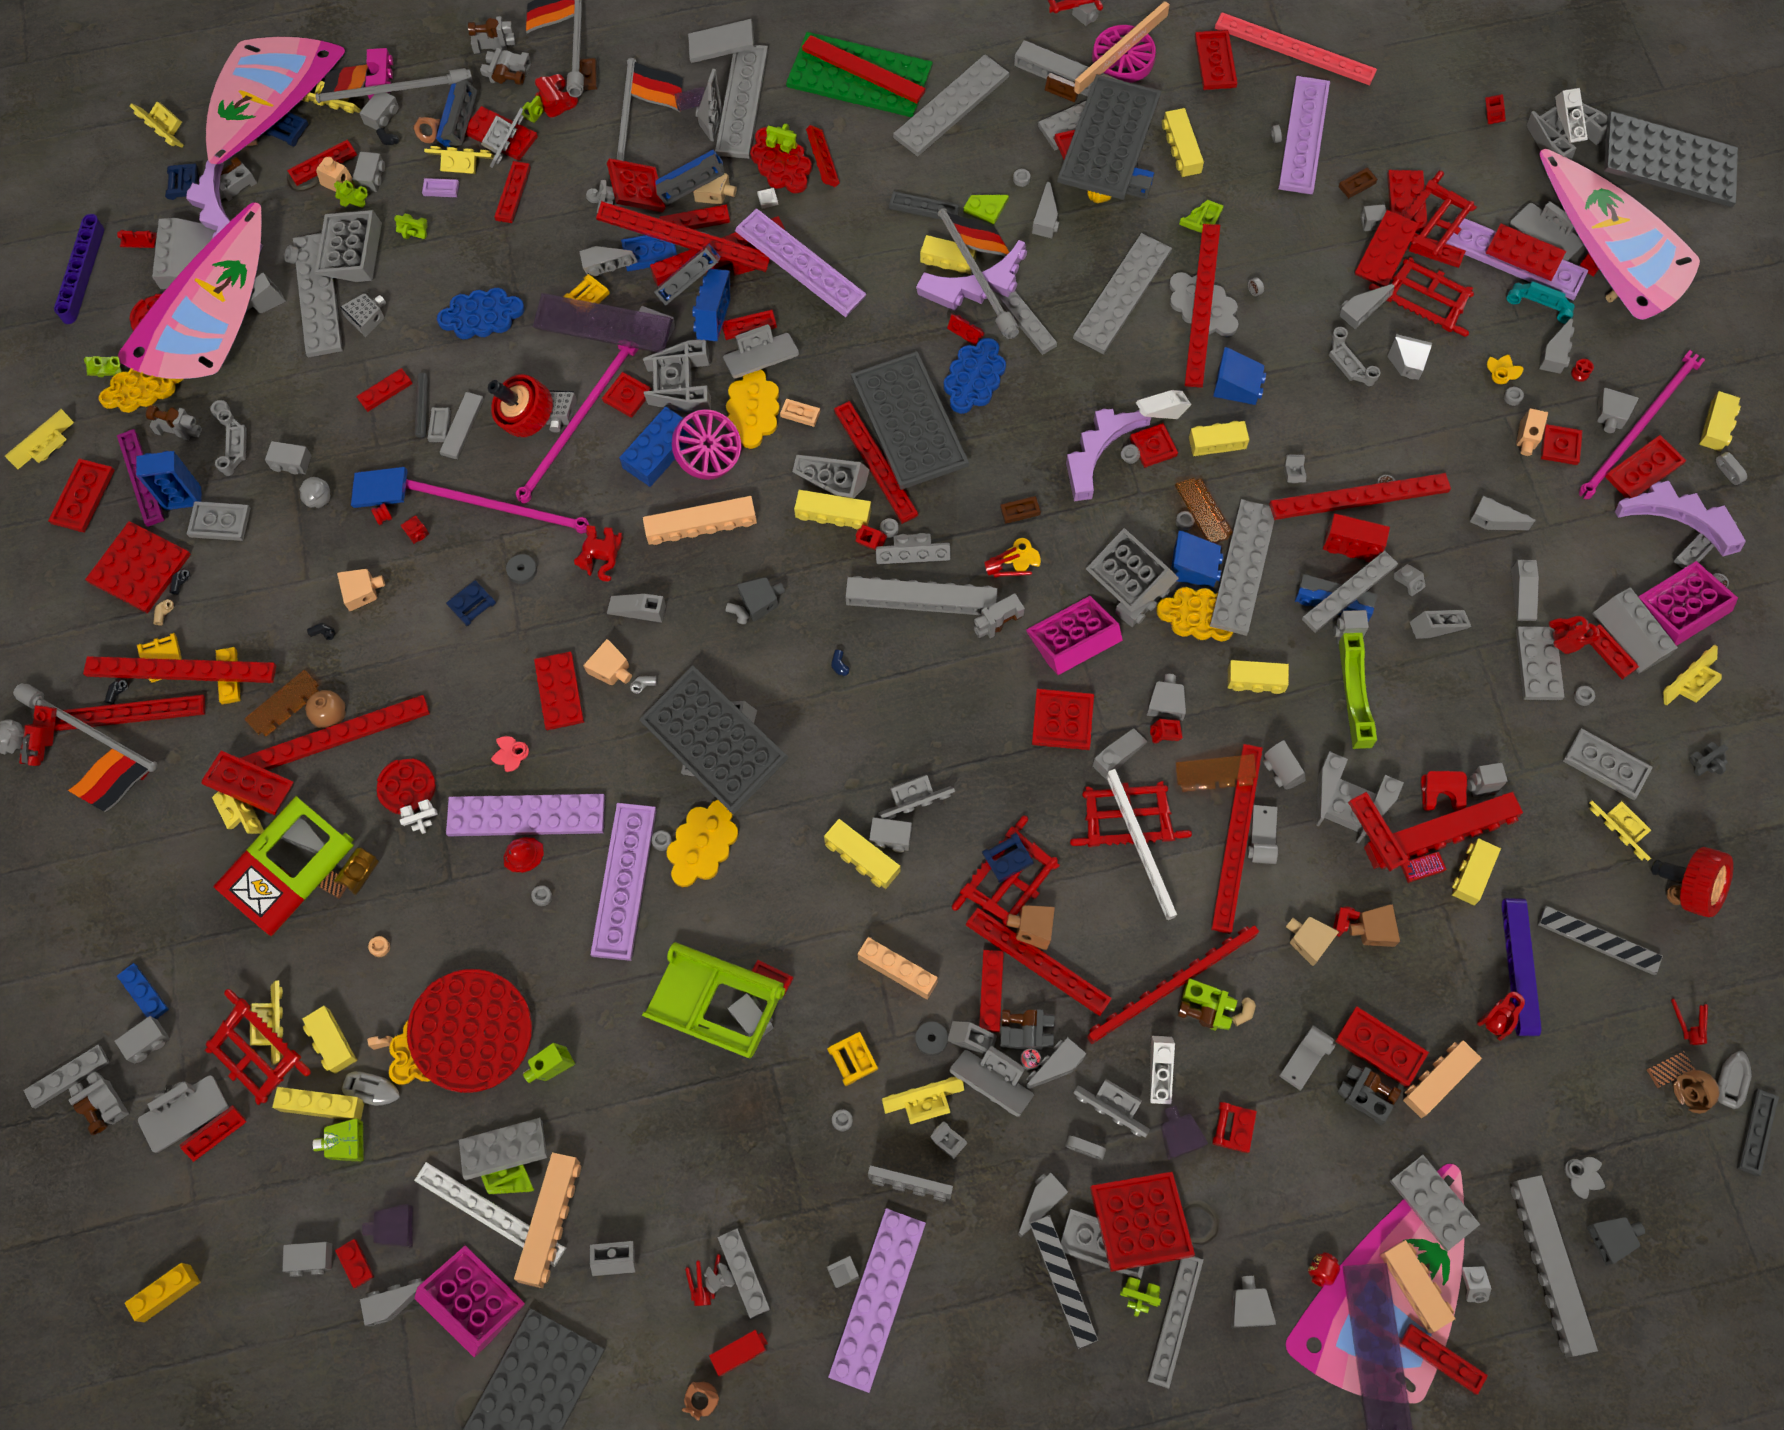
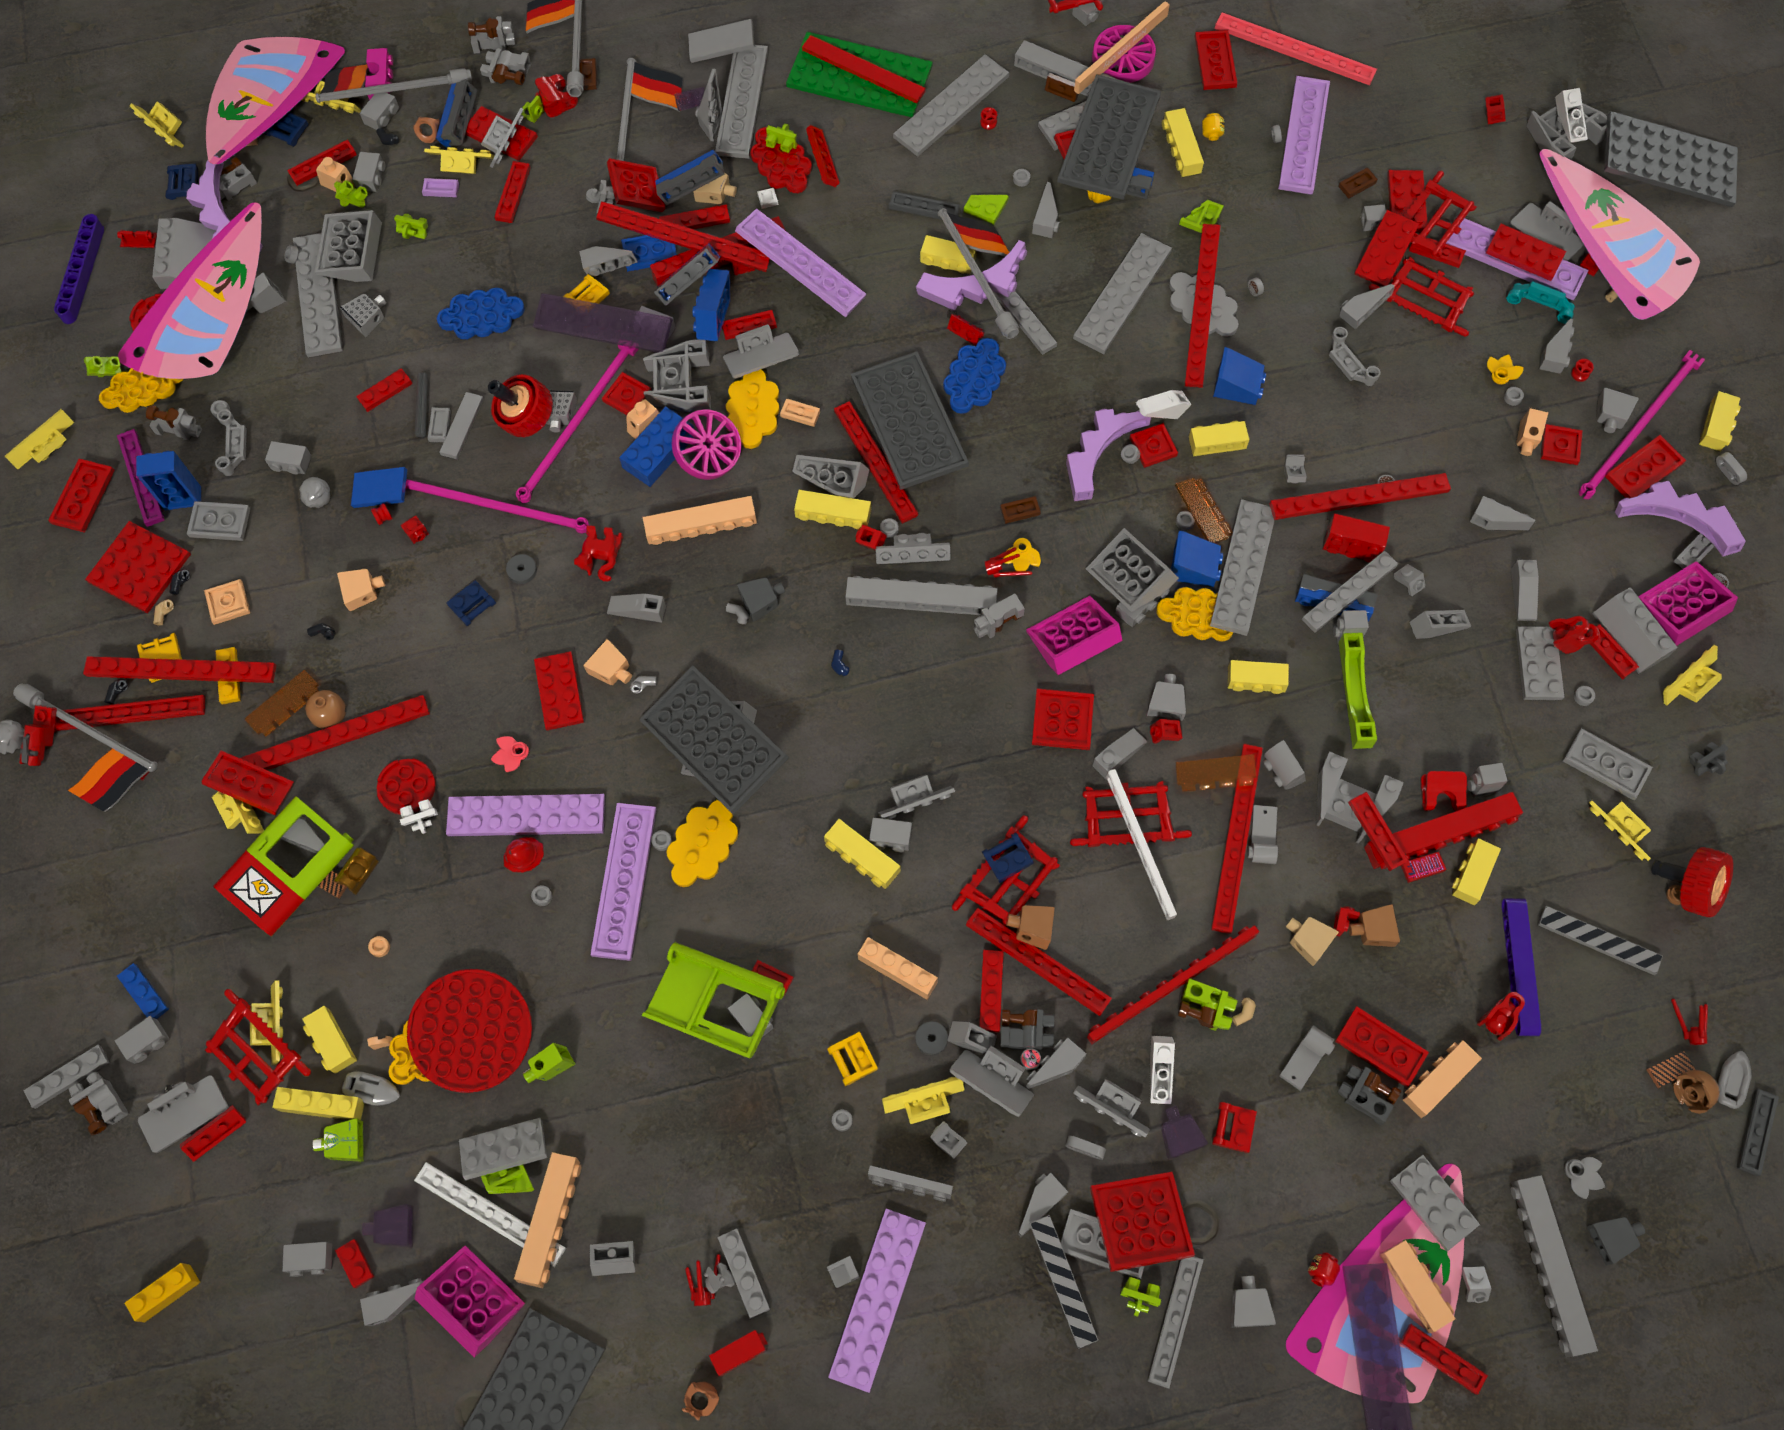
slope [1387,334,1432,380] -> none
none -> light nougat tile [204,579,250,625]
none -> light nougat torso [626,399,659,439]
none -> red wheel [980,107,997,130]
none -> yellow head [1202,113,1225,141]

